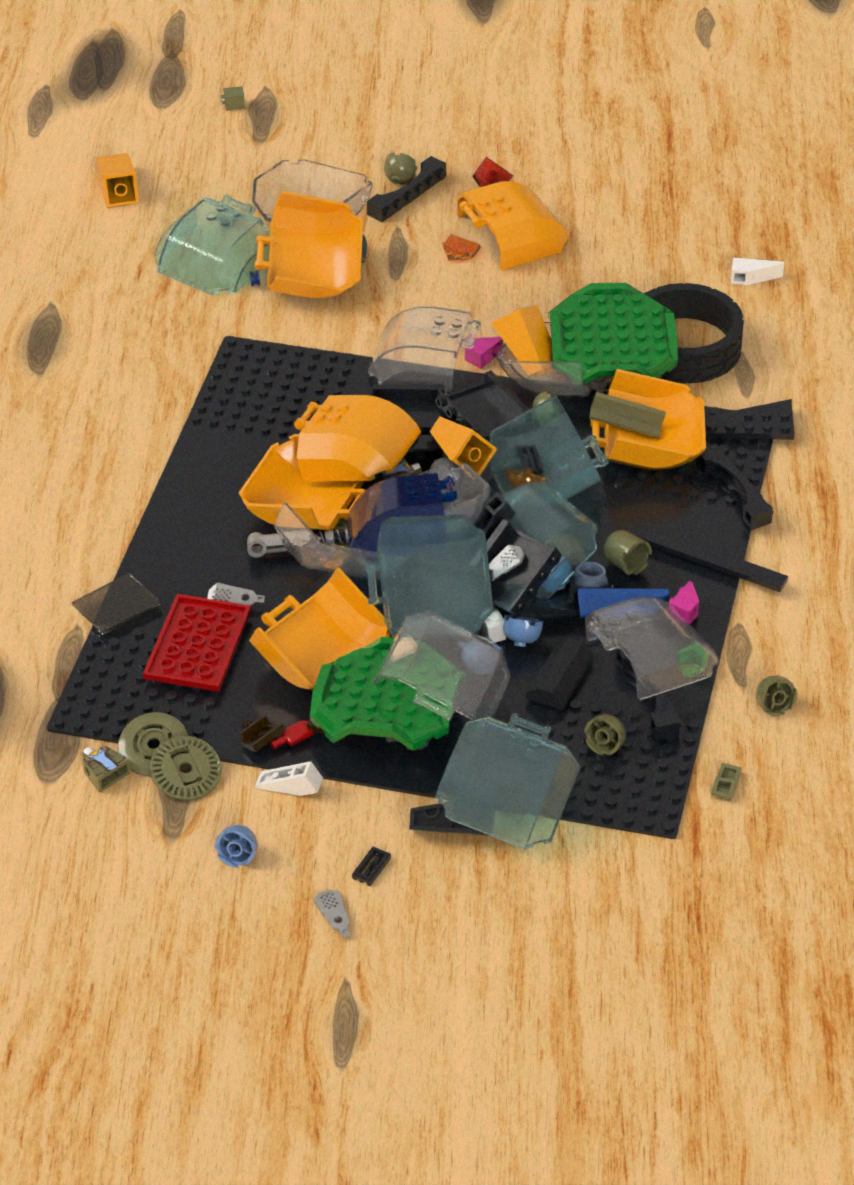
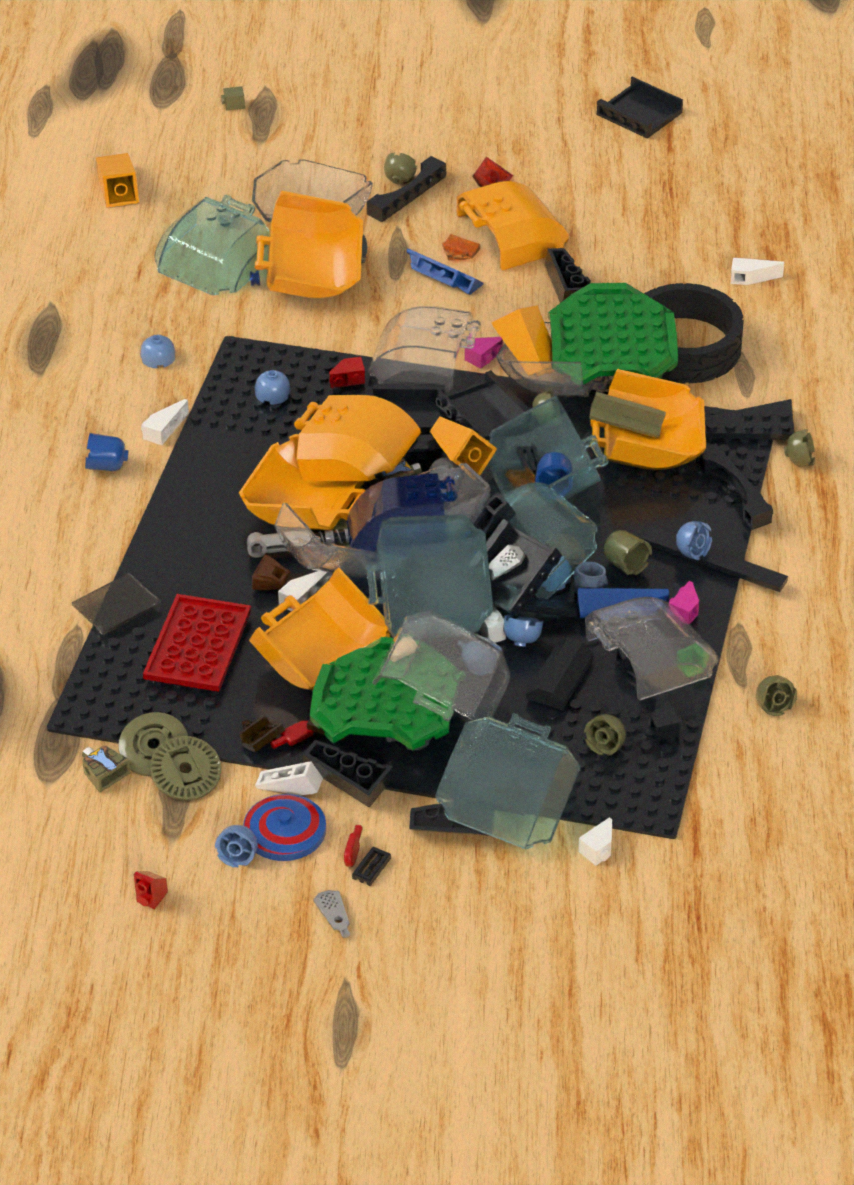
light grey piece [207,583,265,606] -> none
olive slope [711,763,742,800] -> none
none -> blue cylinder [85,433,129,471]
none -> red slope [134,871,168,909]
none -> medium blue cylinder [140,335,176,368]
none -> white slope [141,399,189,445]
none -> blue dish [243,794,326,861]
none -> reddish brown piece [252,555,291,590]
none -> medium blue cylinder [255,370,291,405]
none -> white slope [278,567,332,611]
none -> black wedge [303,740,393,808]
none -> red slope [329,357,365,388]
none -> red piece [344,825,363,867]
none -> blue wedge [407,248,484,295]
none -> blue cylinder [535,452,572,498]
none -> black wedge [545,248,591,303]
none -> white slope [578,817,612,866]
none -> black panel [596,76,683,139]
none -> medium blue cylinder [676,521,712,560]
none -> olive cylinder [784,429,815,466]

